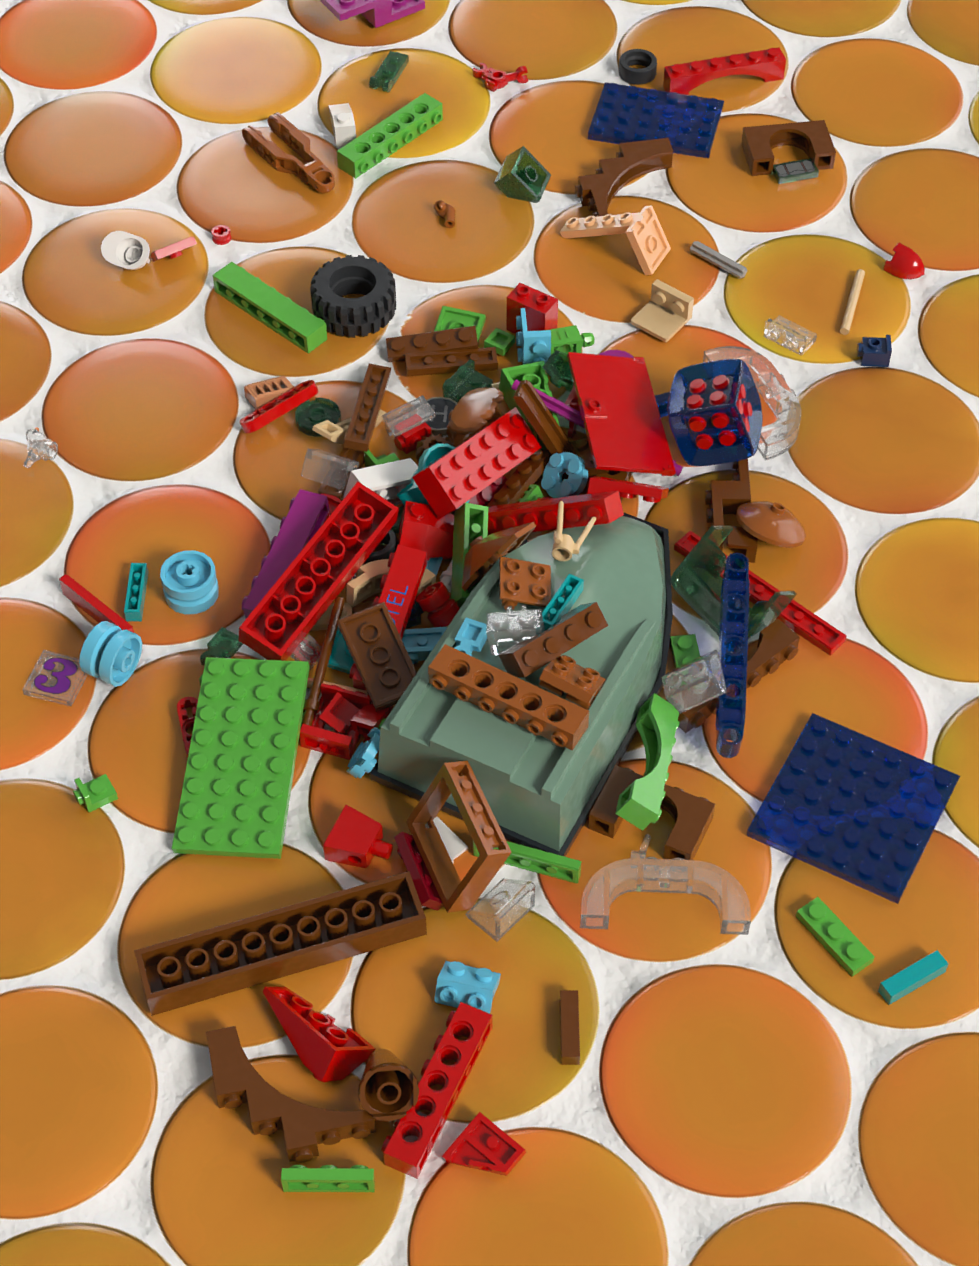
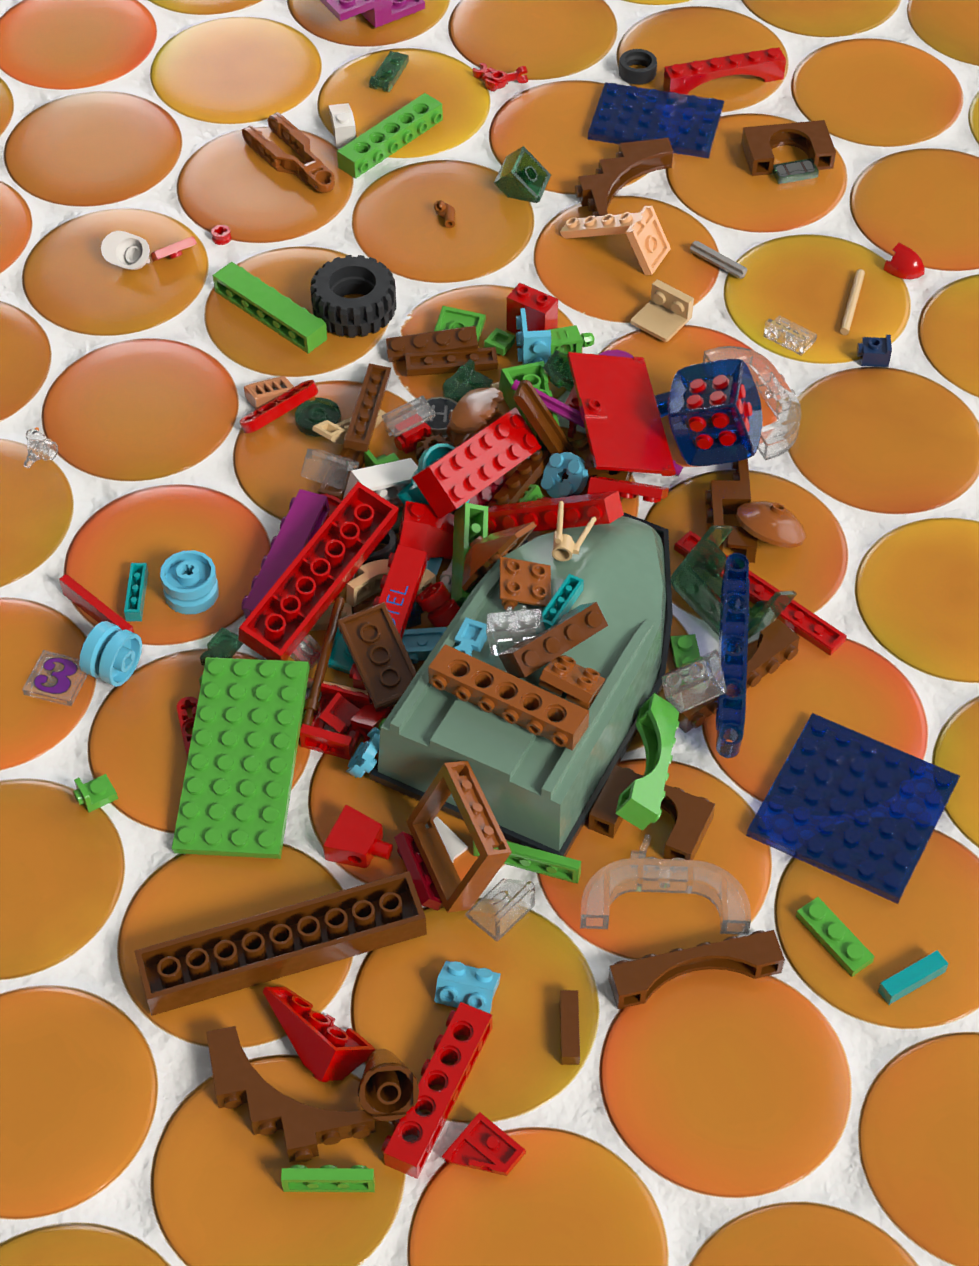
none -> reddish brown arch [608,930,785,1009]

